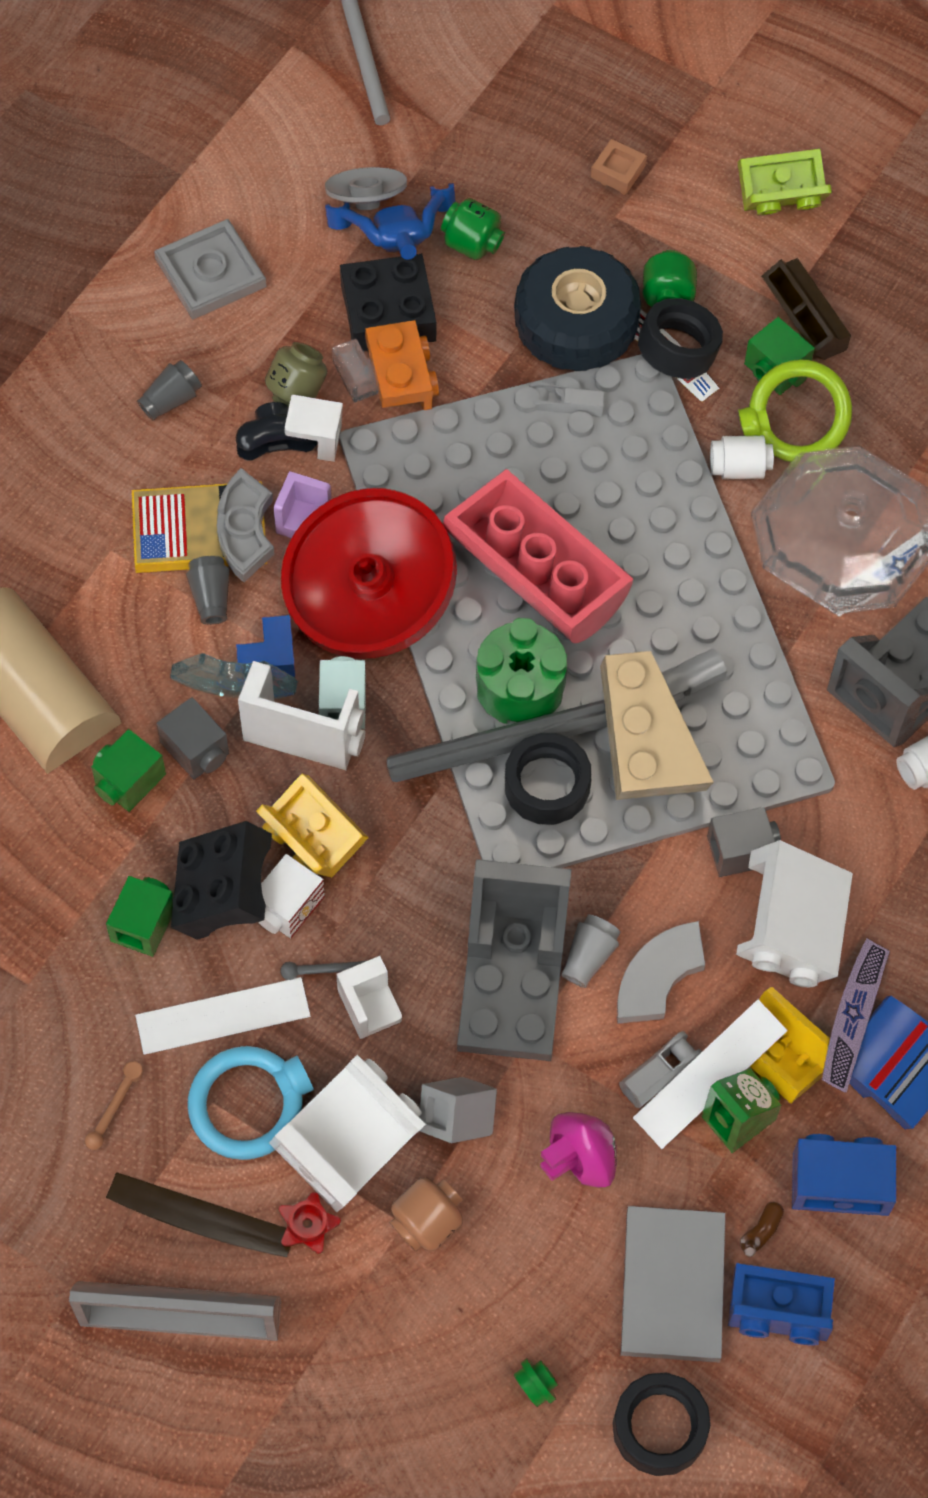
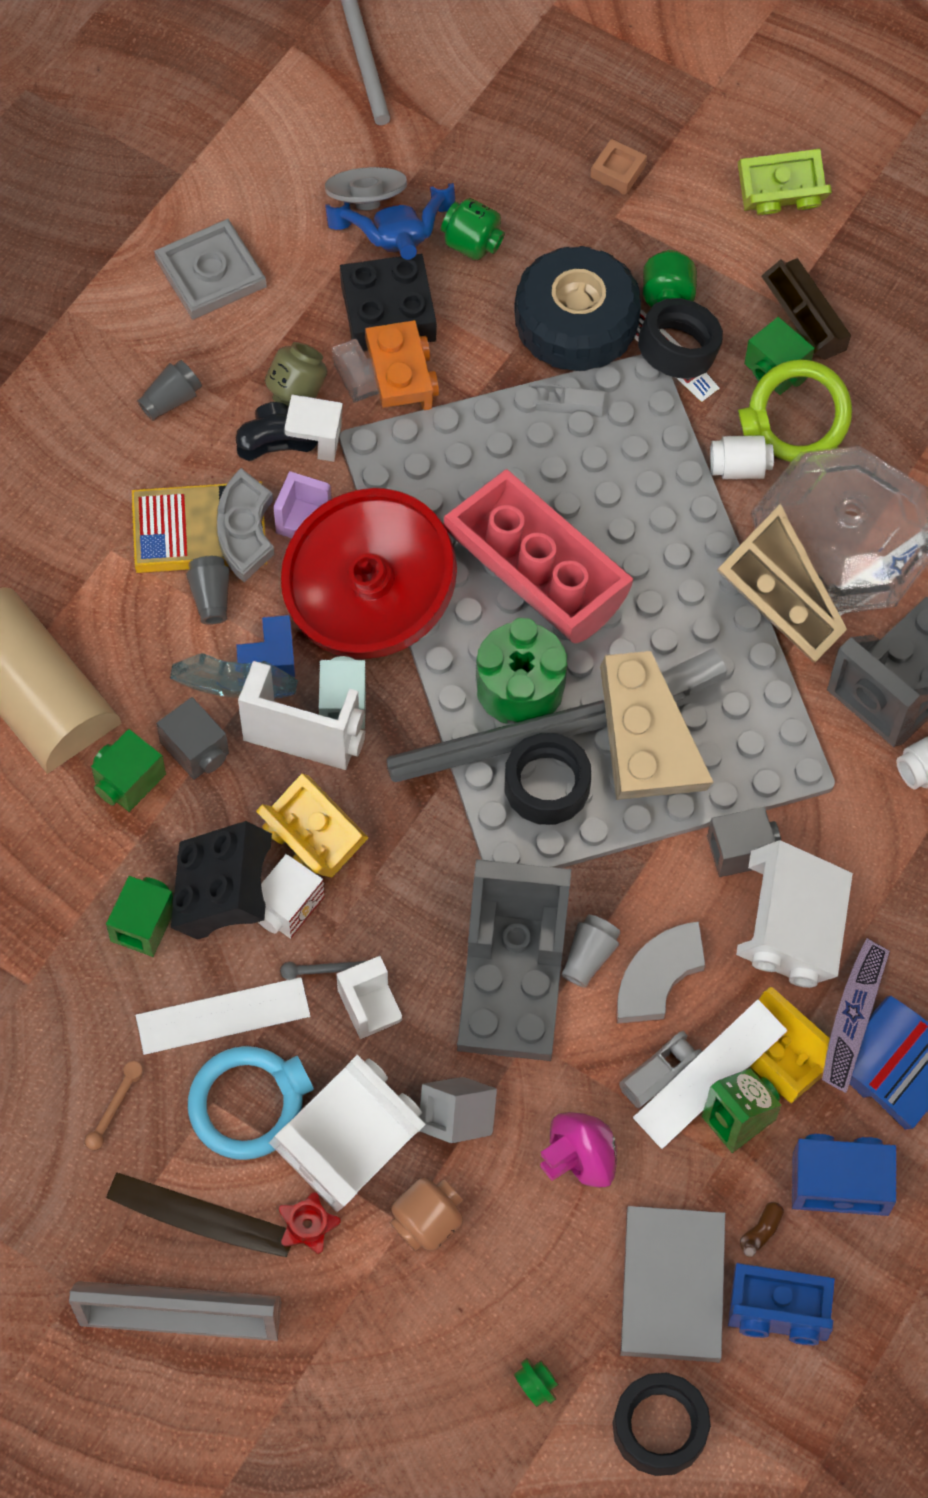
none -> tan wedge [717,503,847,663]

